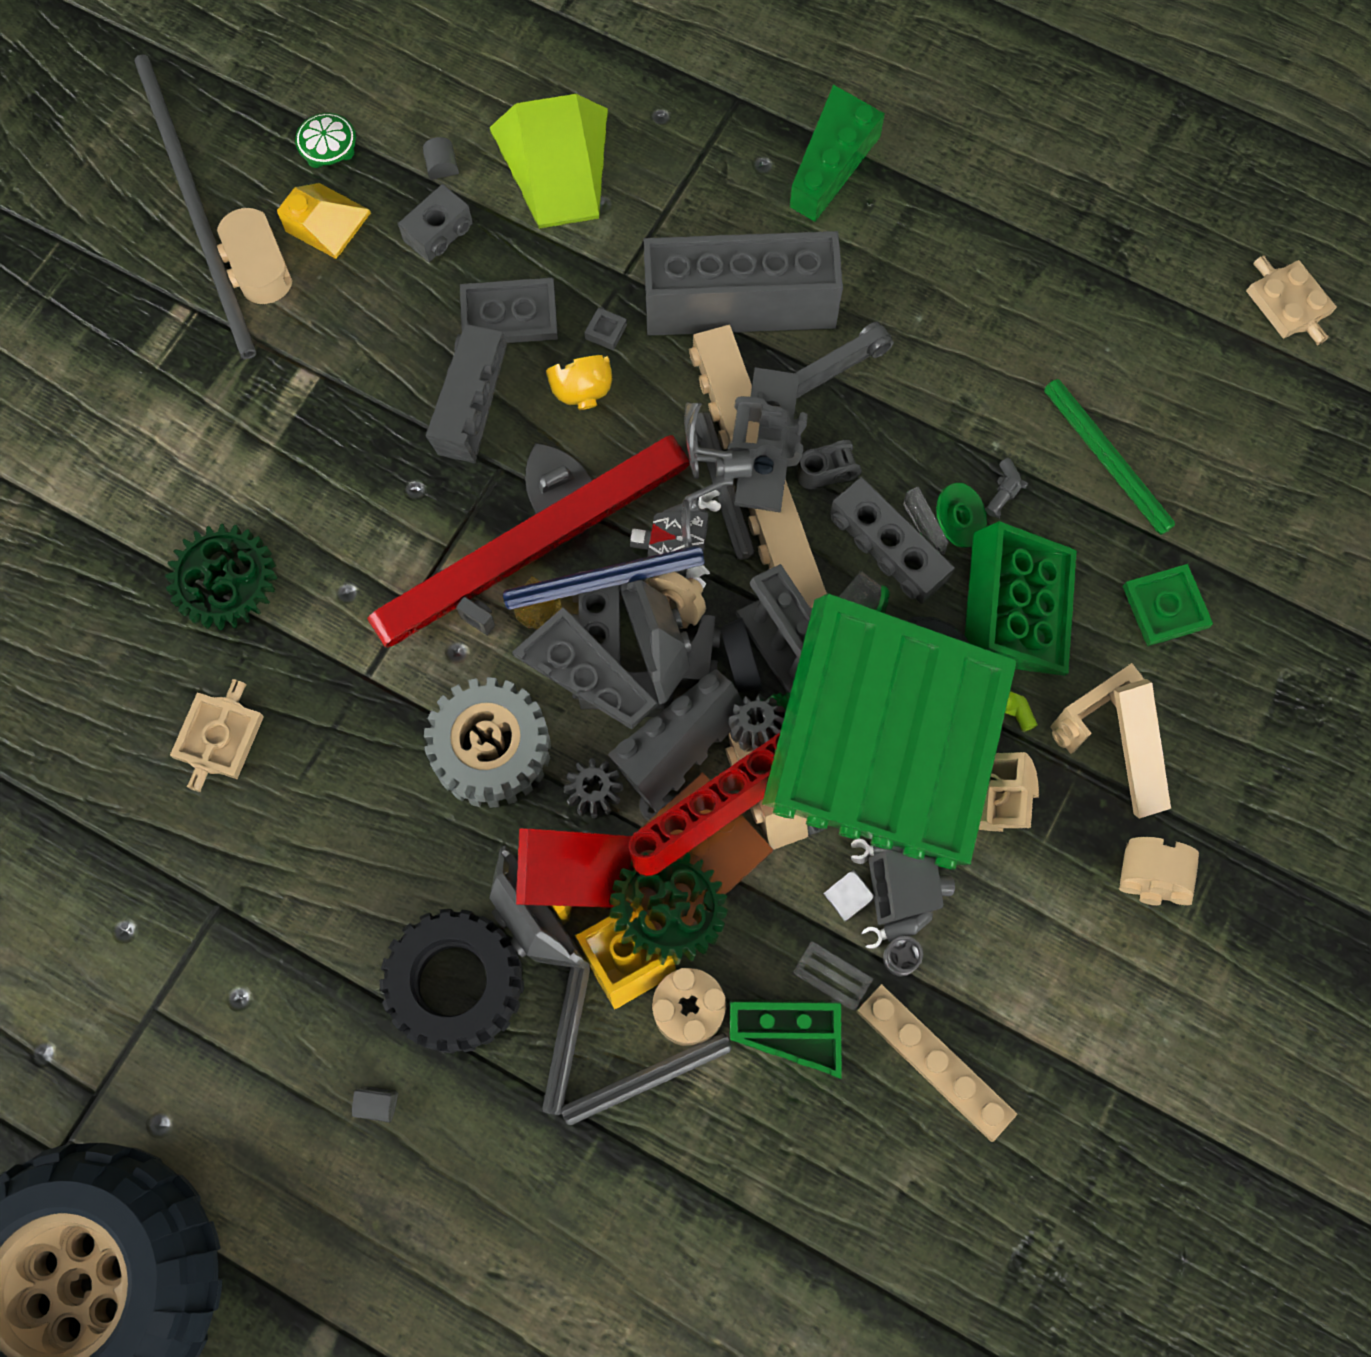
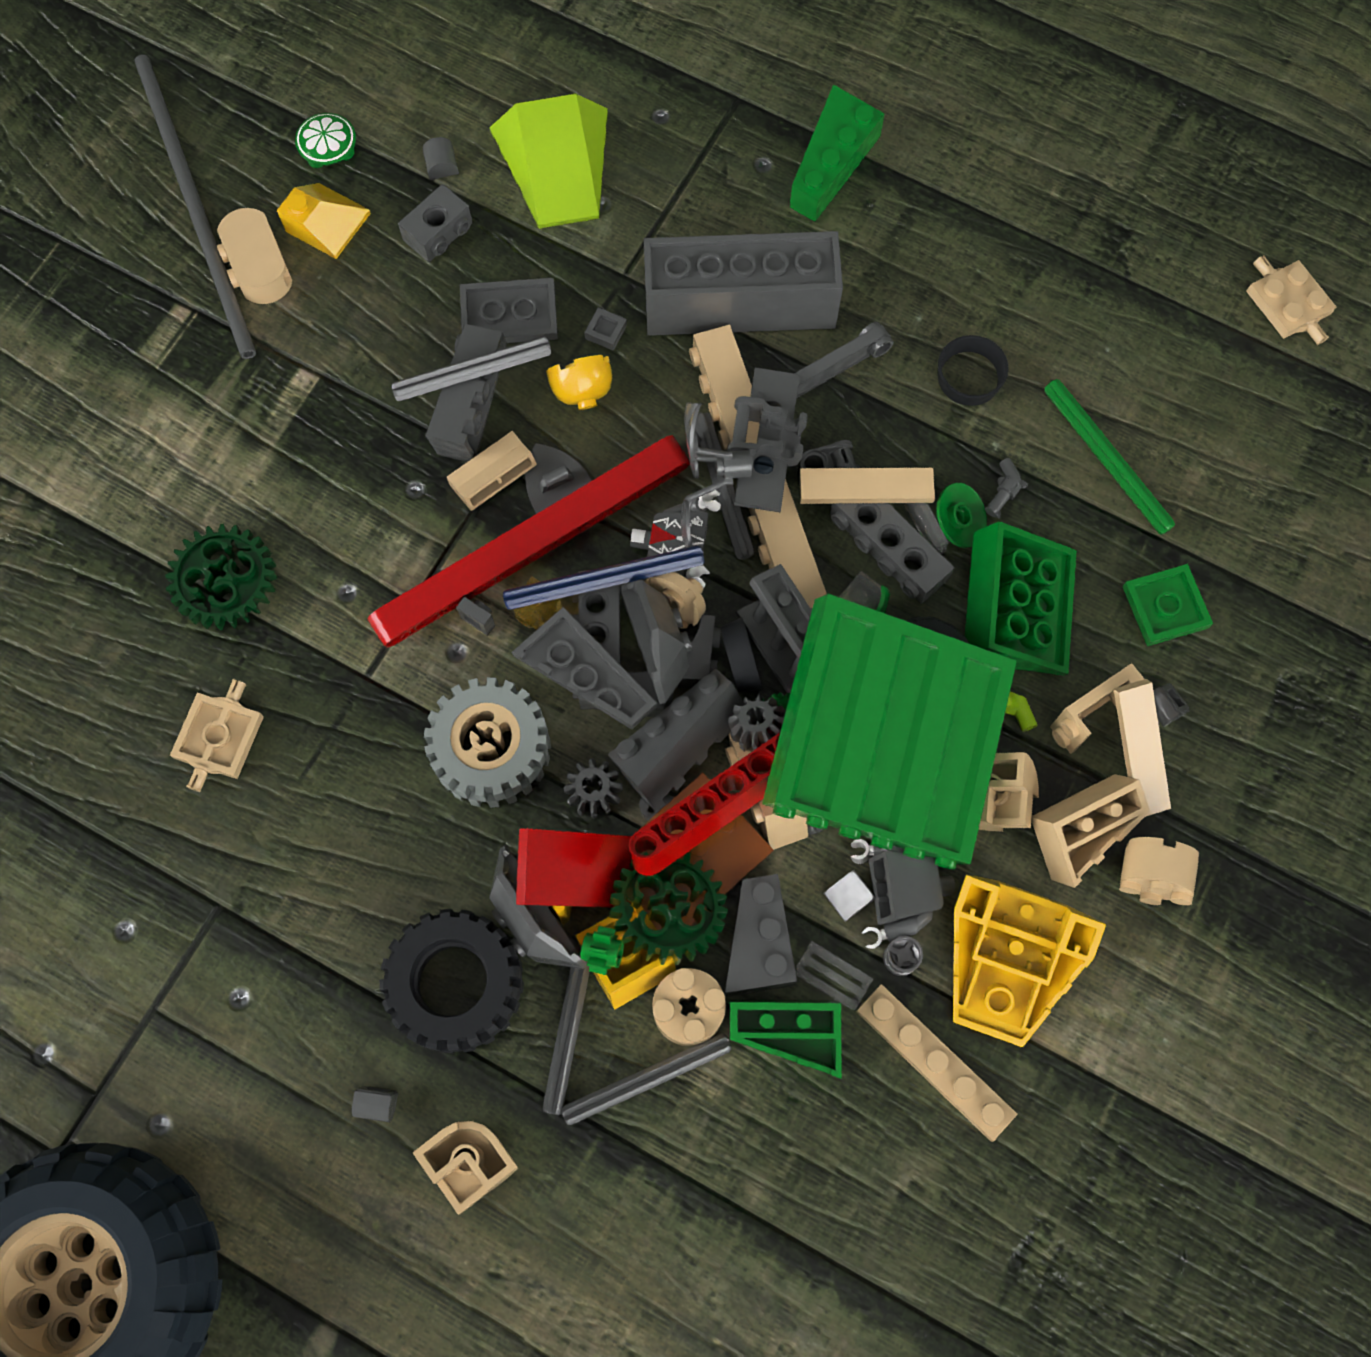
none -> axle [391,336,551,401]
none -> tan brick [413,1121,518,1215]
none -> tan piece [447,431,537,511]
none -> green gear [581,926,624,975]
none -> dark grey wedge [724,874,797,997]
none -> tan tile [800,468,935,504]
none -> black tyre [938,335,1008,406]
none -> yellow wedge [953,874,1106,1047]
none -> tan wedge [1031,774,1150,888]
none -> dark grey brick [1153,683,1190,727]

